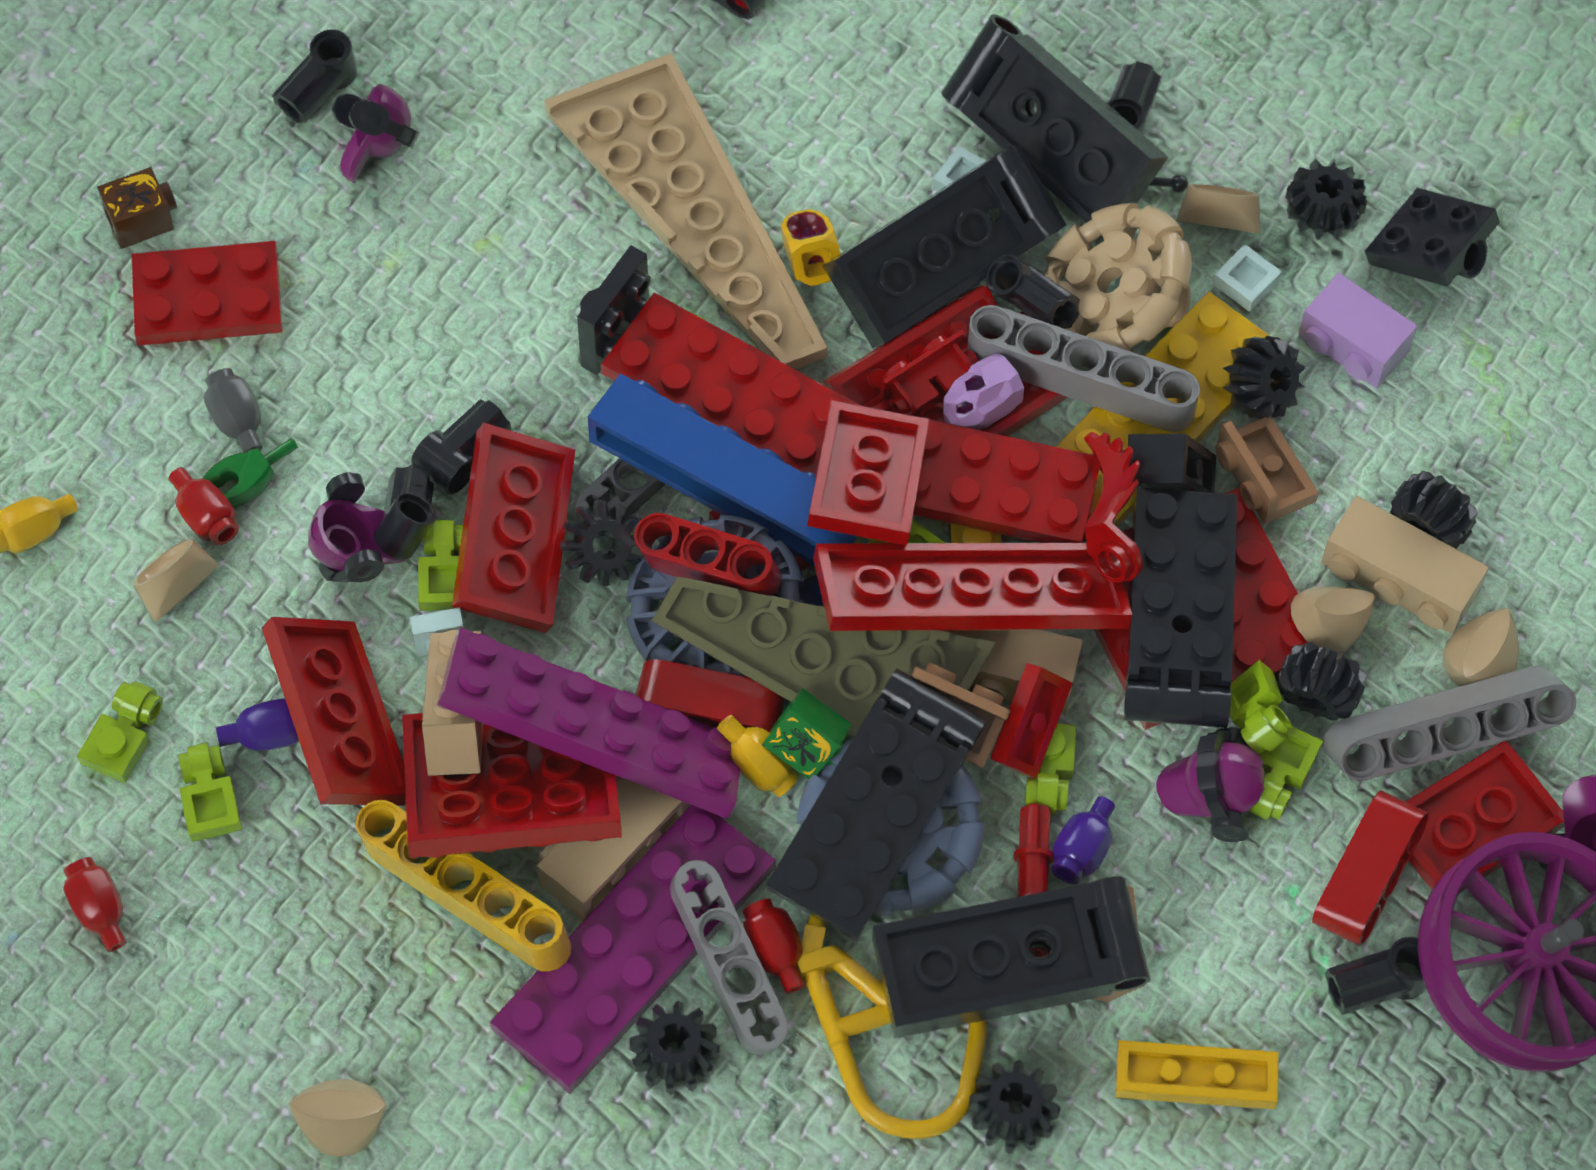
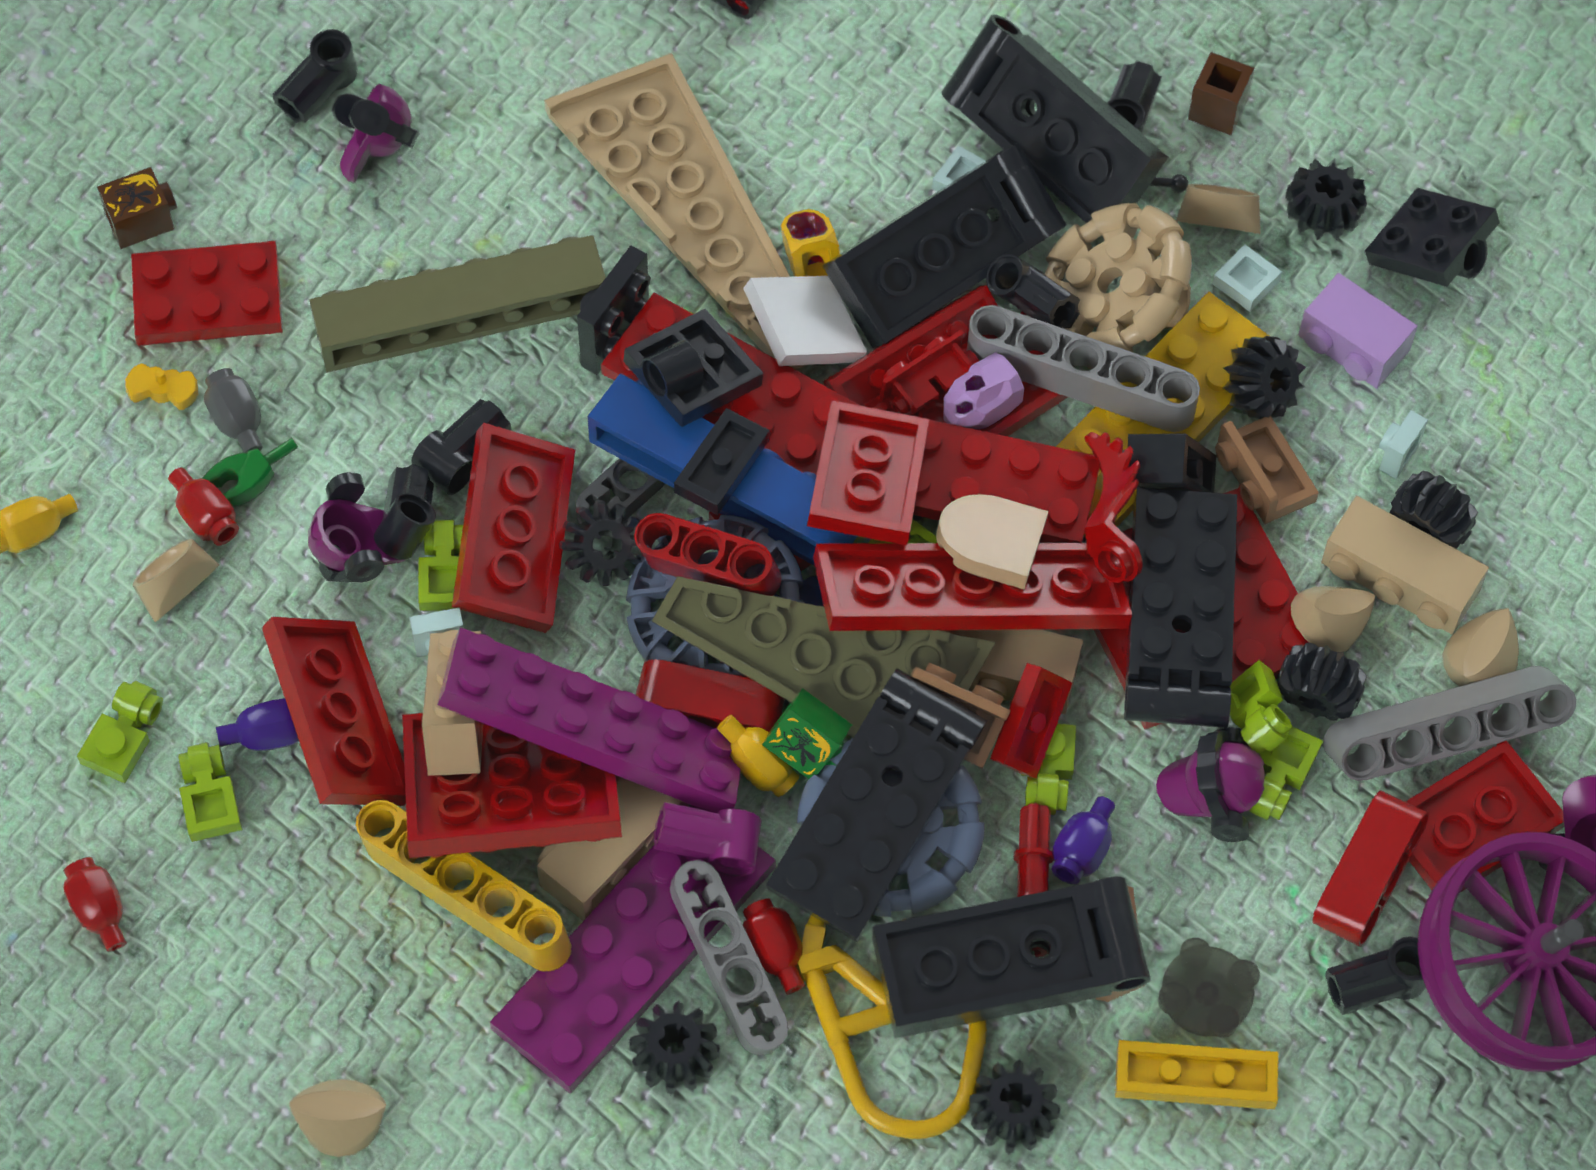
none -> yellow piece [125,363,198,410]
none -> olive brick [309,235,606,373]
none -> black plate [623,309,764,427]
none -> magenta piece [653,802,762,876]
none -> black plate [674,408,770,516]
none -> white tile [743,276,867,366]
none -> tan tile [936,494,1049,589]
none -> clear smoke piece [1158,938,1260,1038]
none -> reddish brown brick [1188,52,1255,136]
none -> light aqua plate [1379,410,1428,479]

